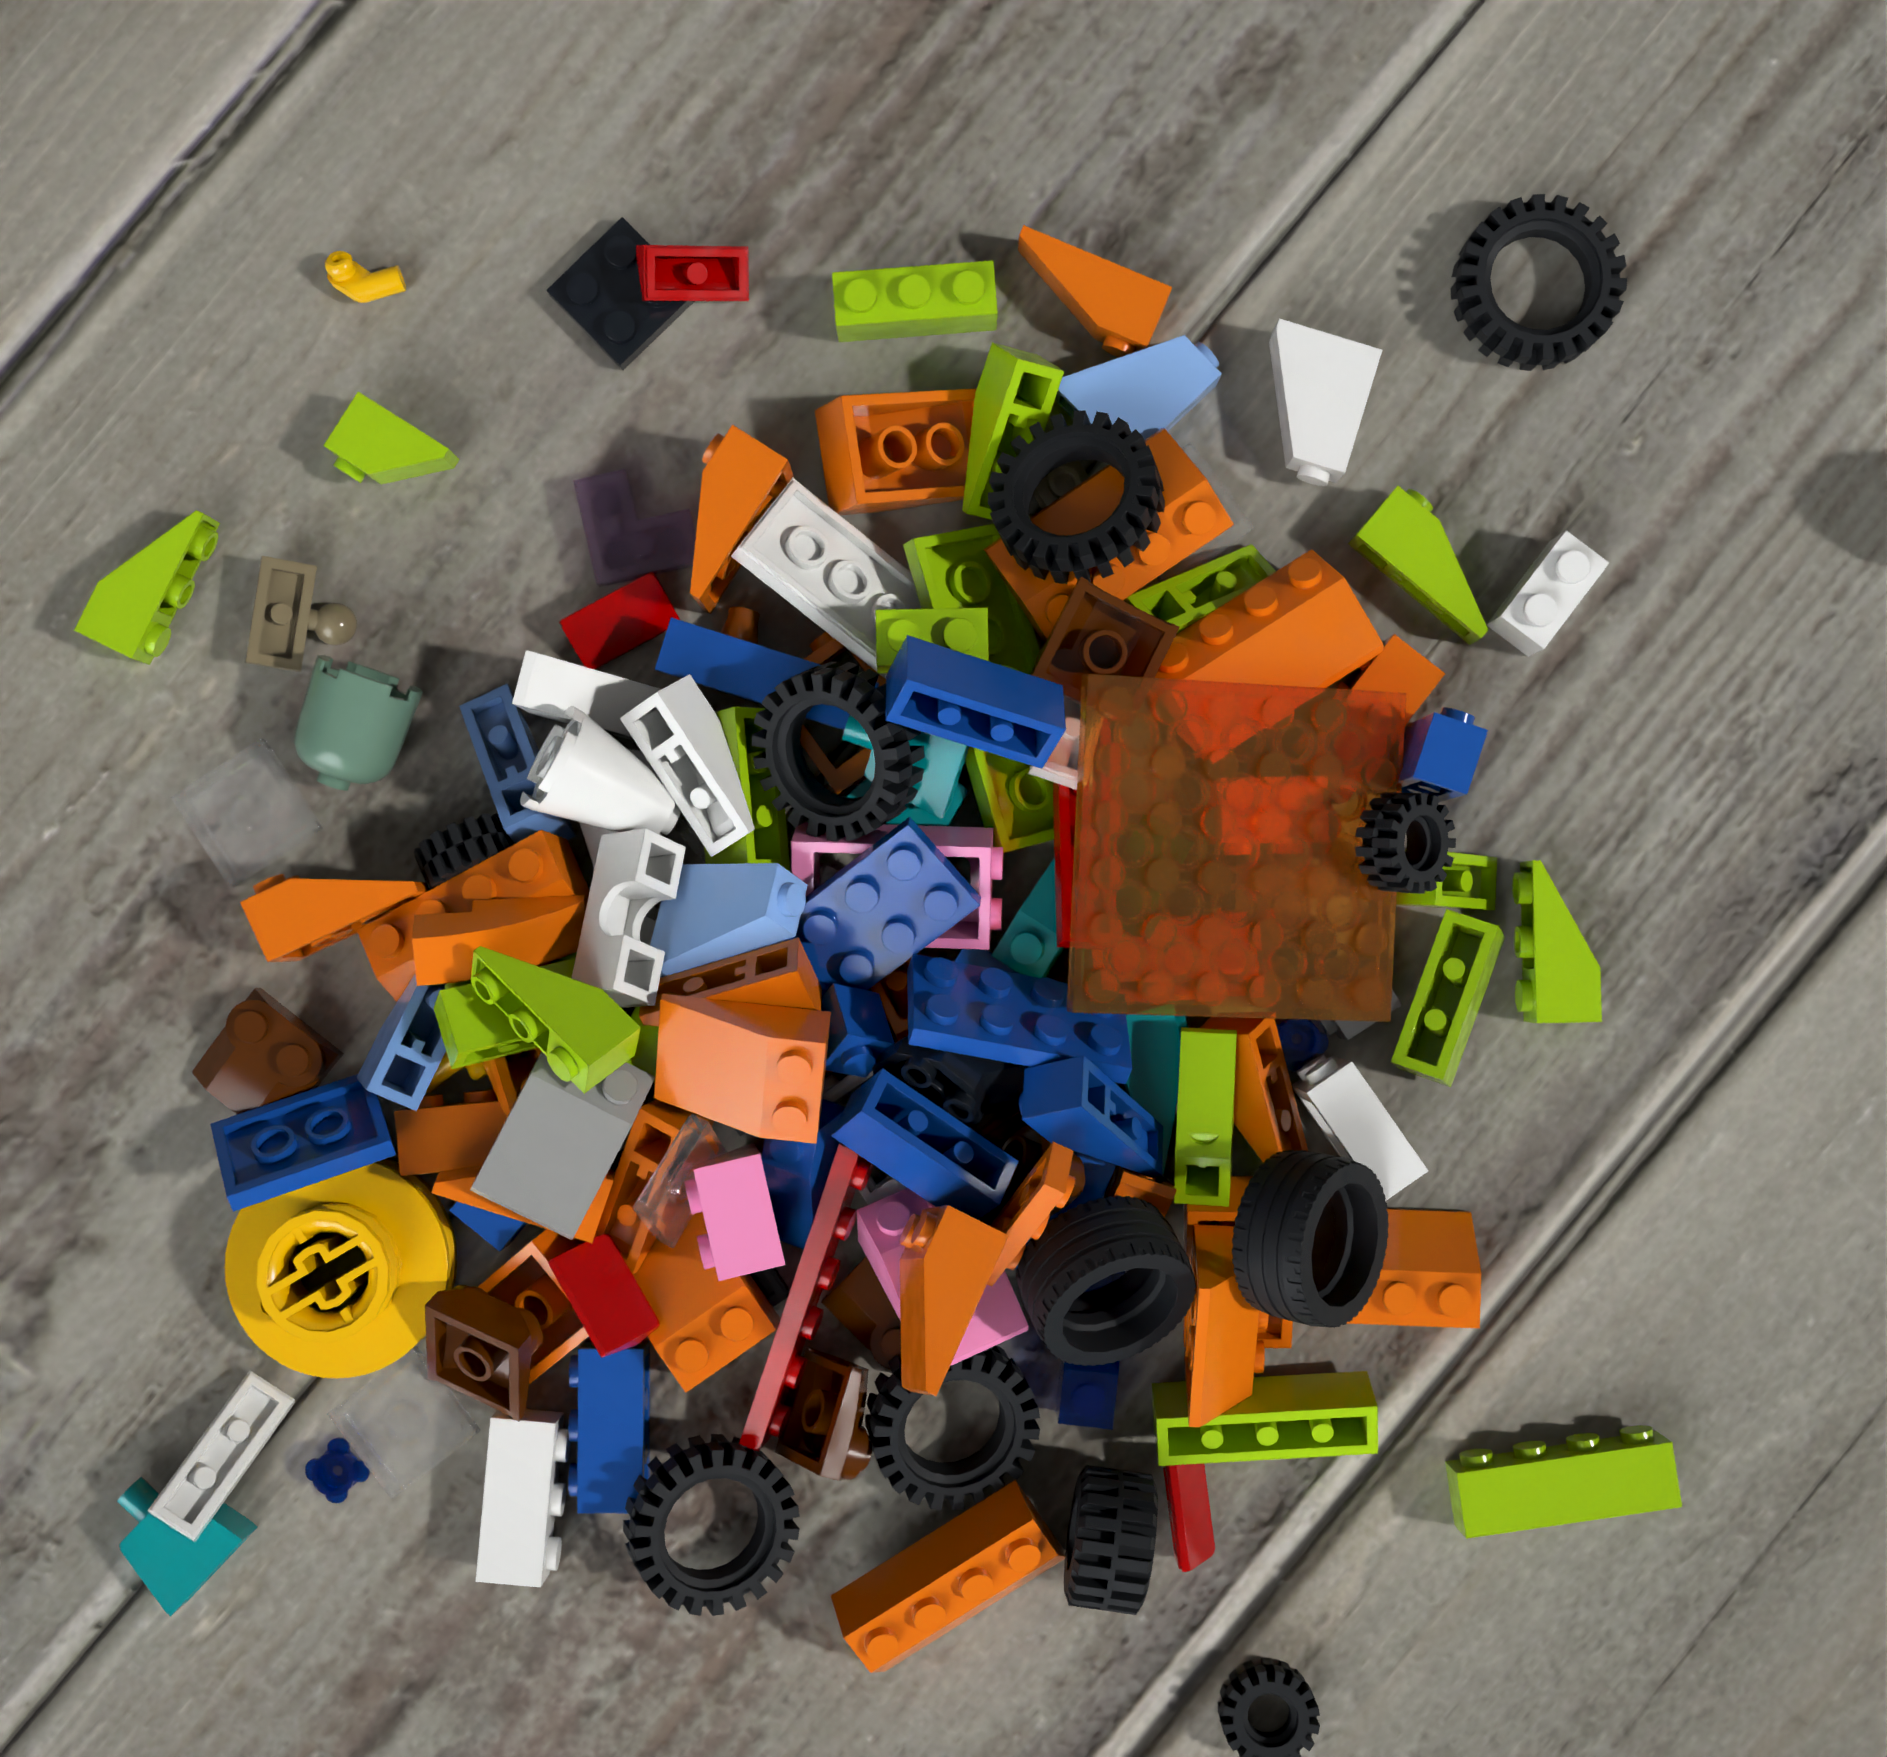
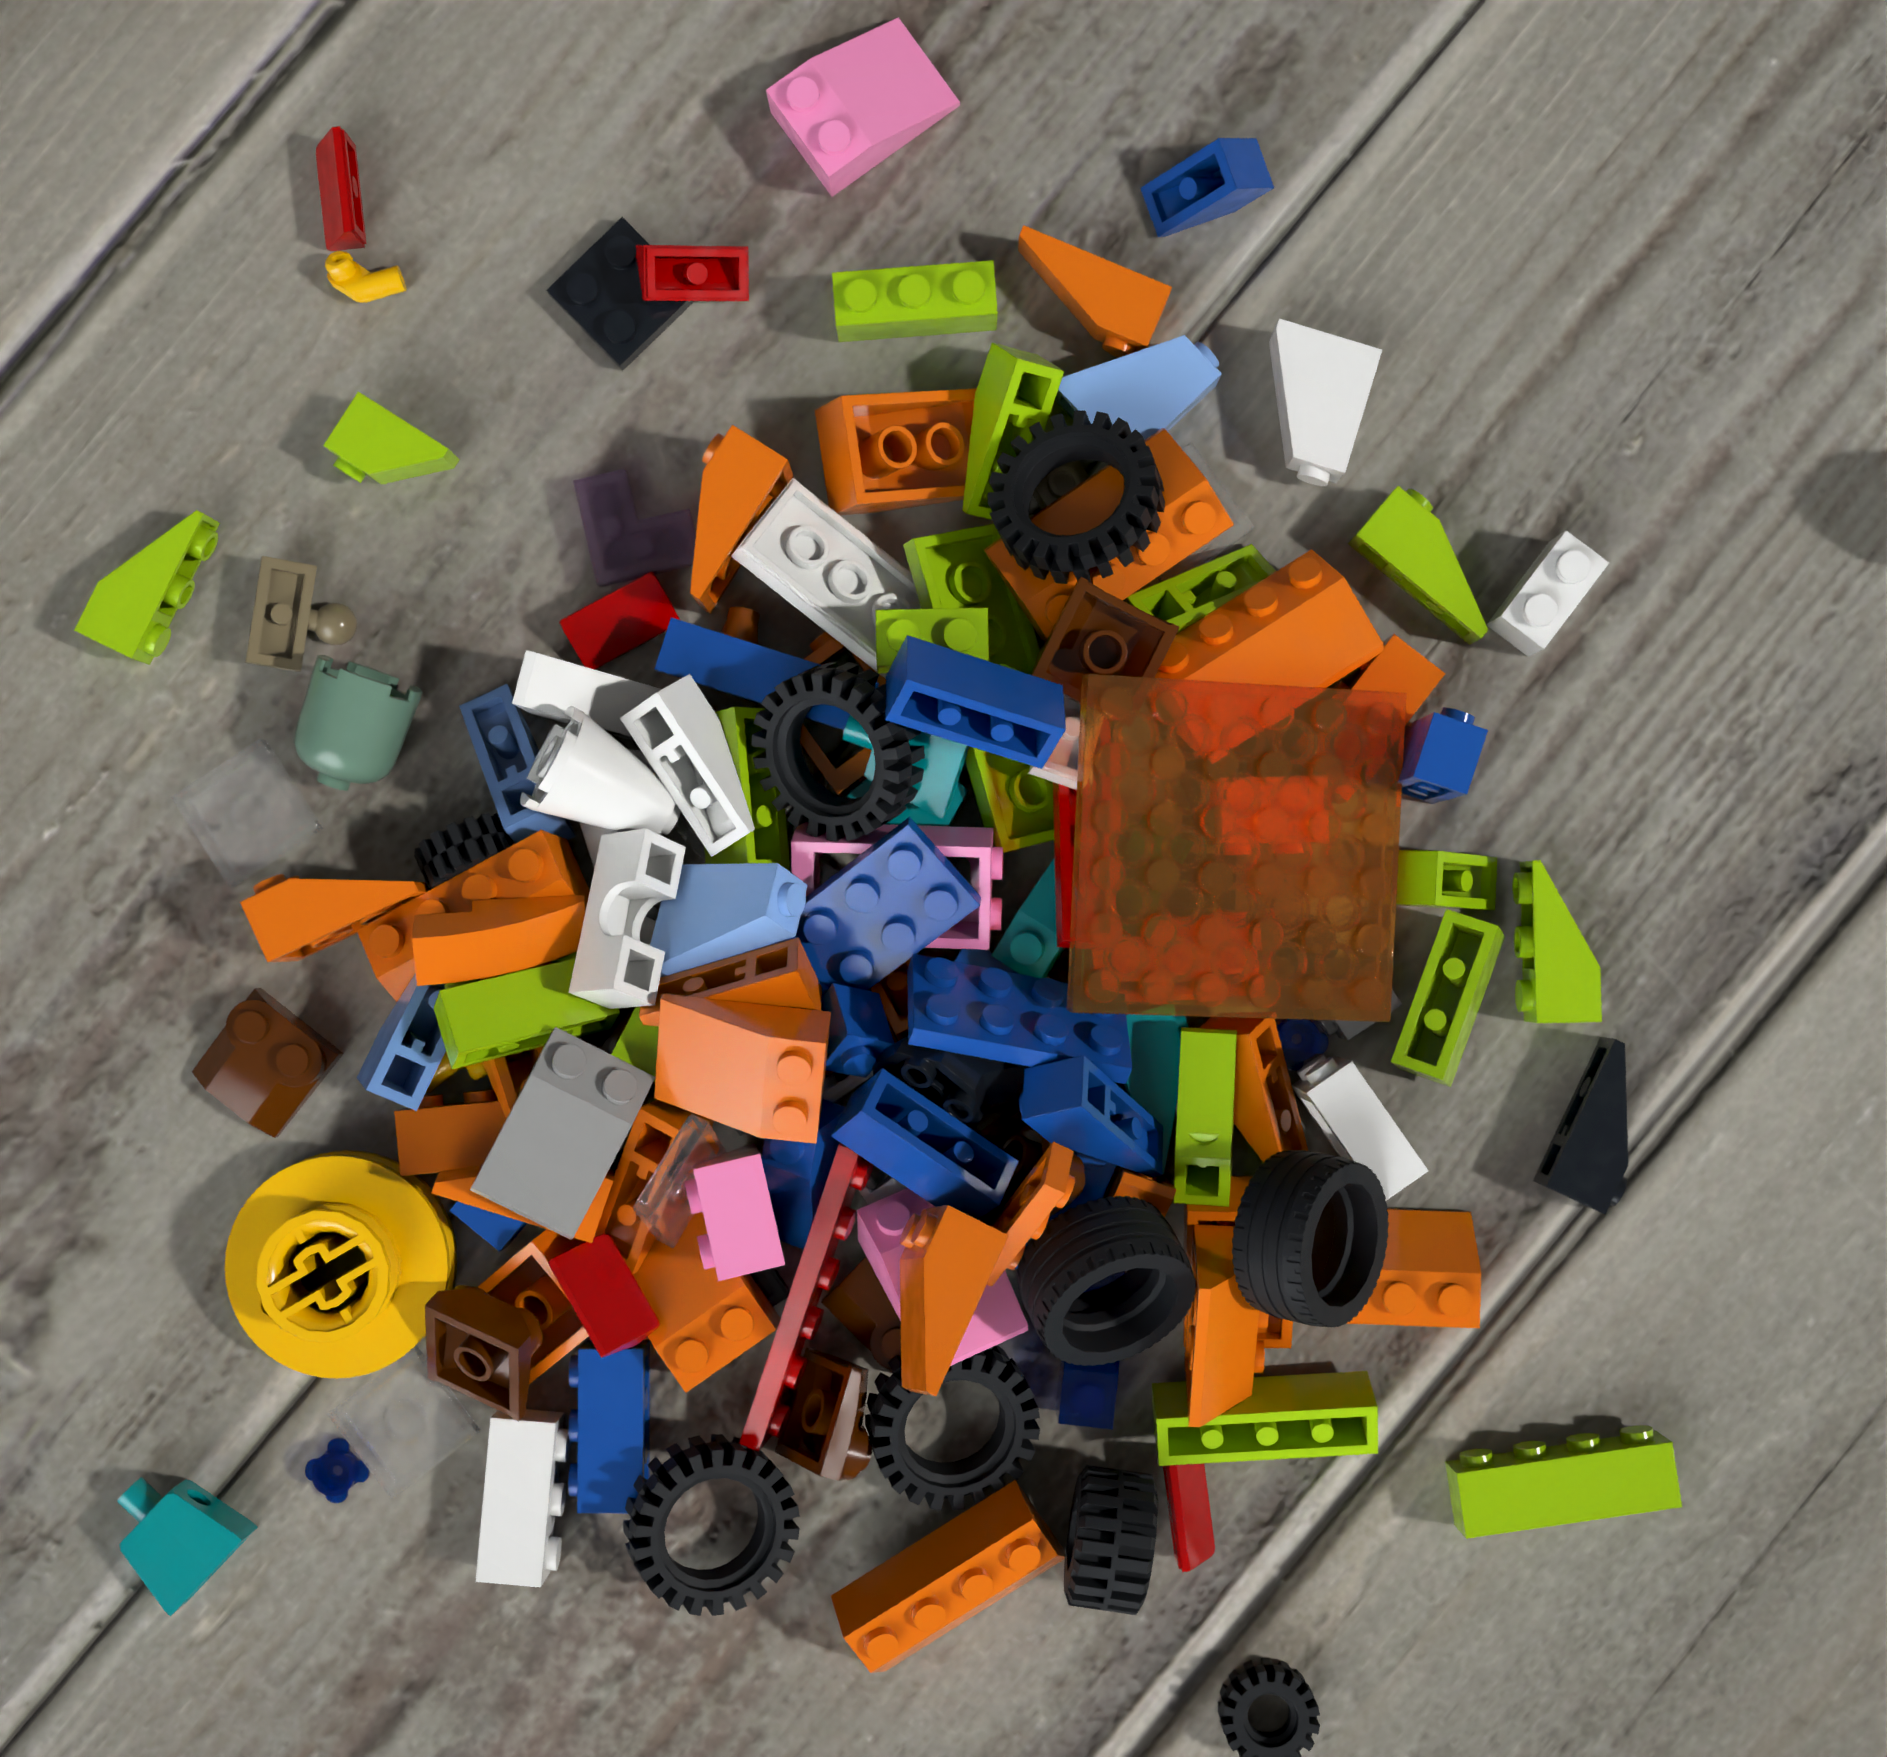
white tile [147,1371,295,1542] -> none
blue plate [210,1074,396,1212] -> none
lime slope [471,946,641,1094] -> none
black tyre [1355,792,1456,894] -> none
black tyre [1450,194,1627,371] -> none
none -> red slope [316,126,367,251]
none -> bright pink slope [766,17,960,197]
none -> blue slope [1140,138,1274,237]
none -> black slope [1533,1037,1628,1214]

